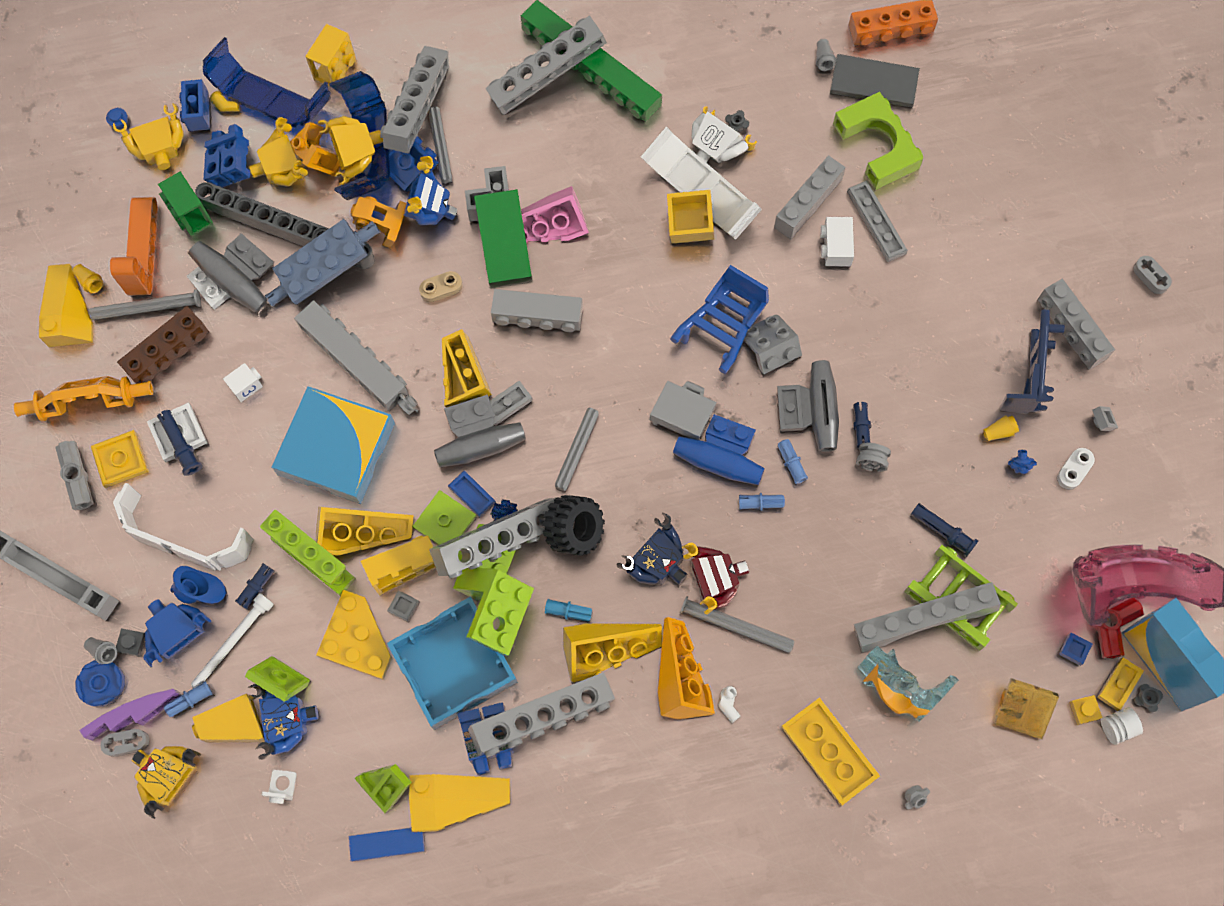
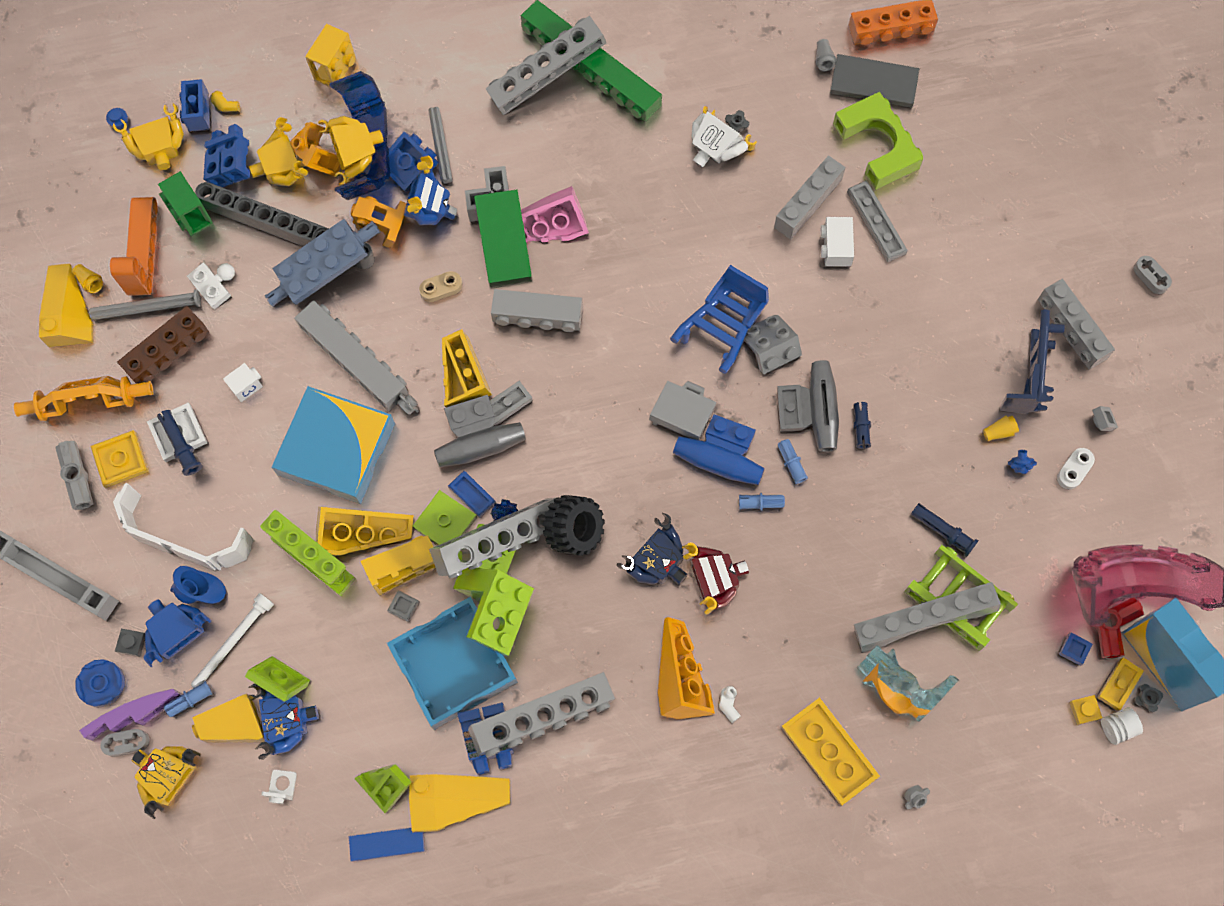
light grey cone [84,637,117,664] -> none
flat silver plate [188,233,274,313] -> none
clear blue windscreen [202,37,331,128] -> none
dark blue pin [235,563,275,609] -> none
yellow plate [316,590,392,680] -> none
light grey brick [380,45,449,154] -> none
dark azure axle [545,599,592,622] -> none
light grey axle [555,408,599,491] -> none
yellow wedge [563,623,662,682] -> none
white windscreen [641,127,762,240] -> none
yellow piece [667,190,715,243] -> none
light grey axle [680,596,794,653] -> none
light grey wheel [856,443,891,472] -> none
clear yellow plate [995,678,1059,740] -> none

